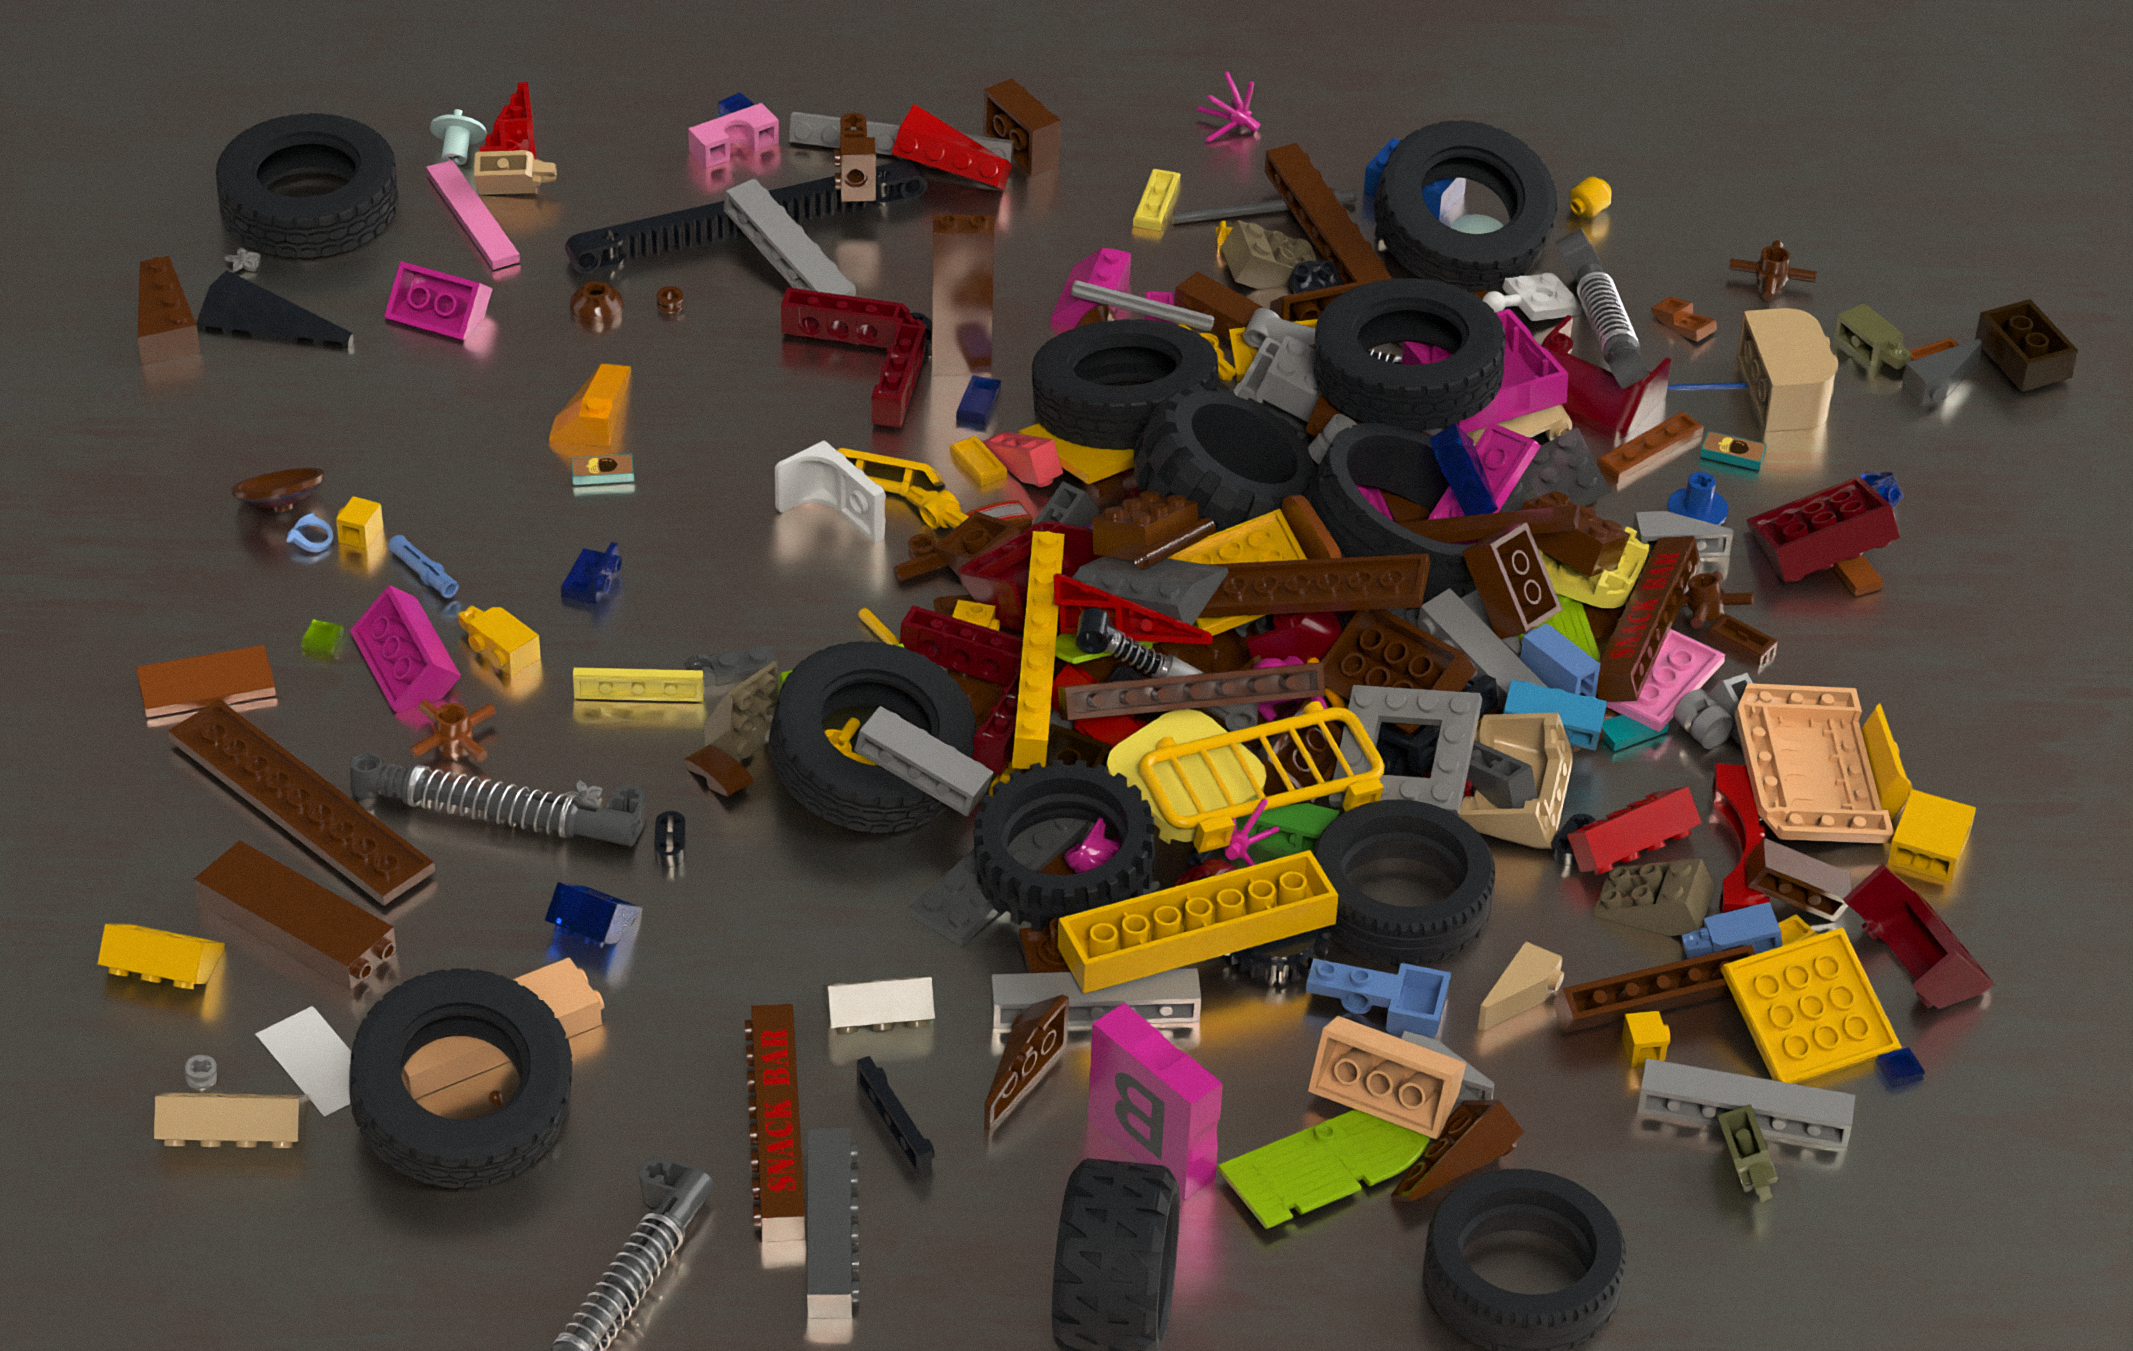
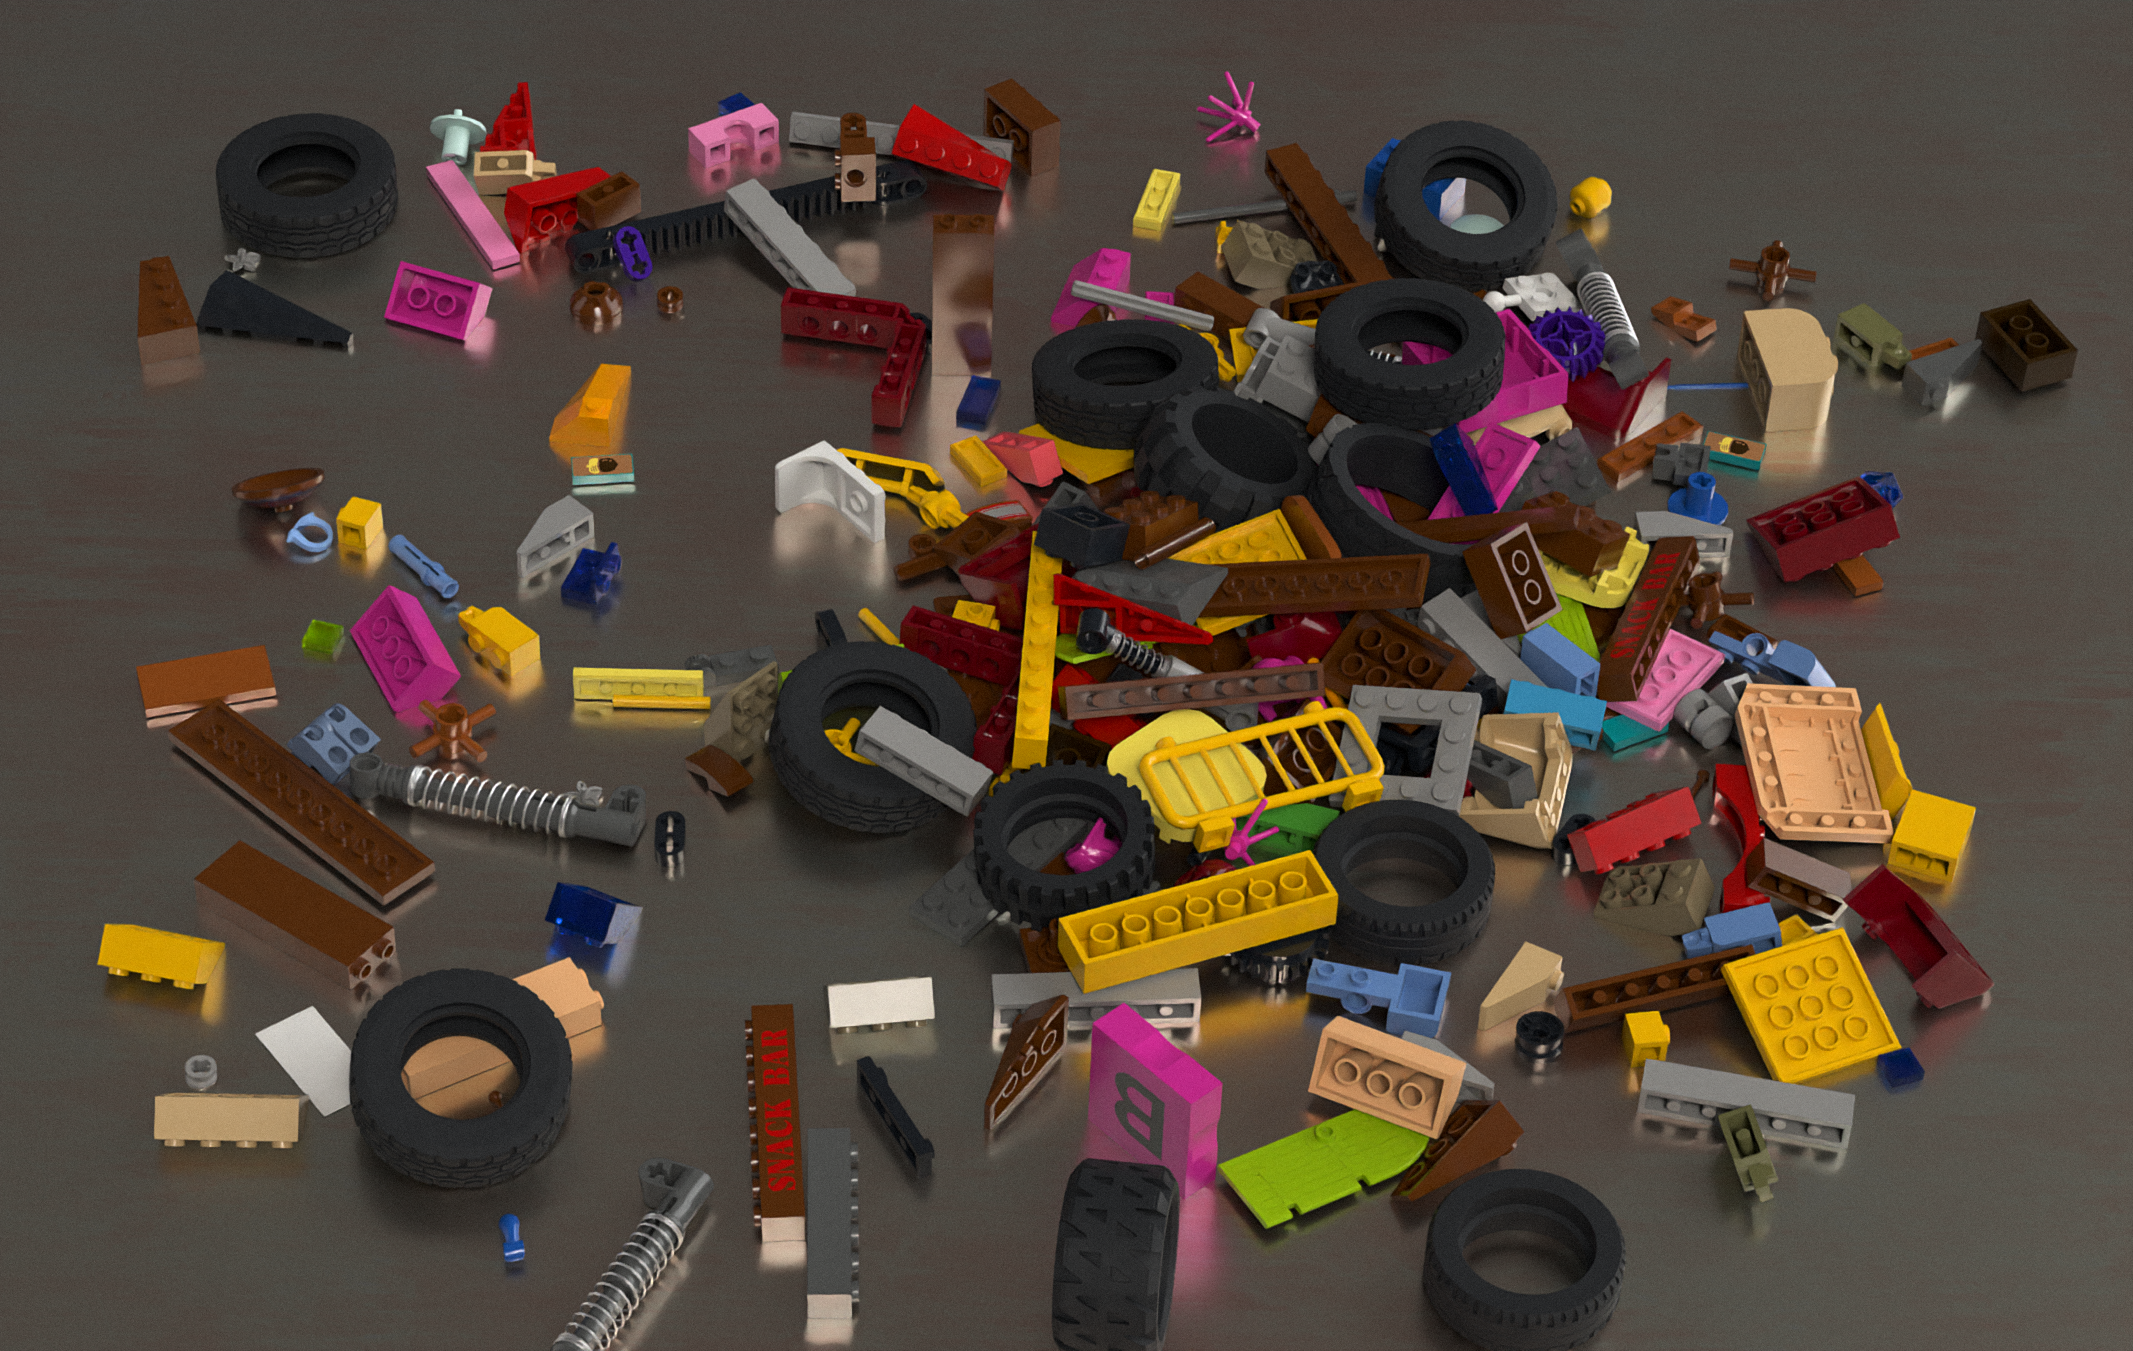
none -> sand blue hips [287,703,381,786]
none -> blue arm [498,1213,525,1262]
none -> red wedge [504,167,611,254]
none -> light grey slope [516,495,594,578]
none -> reddish brown brick [576,171,641,231]
none -> dark purple beam [613,226,653,282]
none -> yellow bar [613,694,711,709]
none -> black beam [815,609,847,648]
none -> black brick [1034,503,1130,569]
none -> black wheel [1515,1011,1565,1064]
none -> dark purple gear [1528,306,1606,382]
none -> dark grey plate [1652,443,1711,488]
none -> reddish brown hinge [1690,770,1710,798]
none -> medium blue plate [1709,631,1836,687]

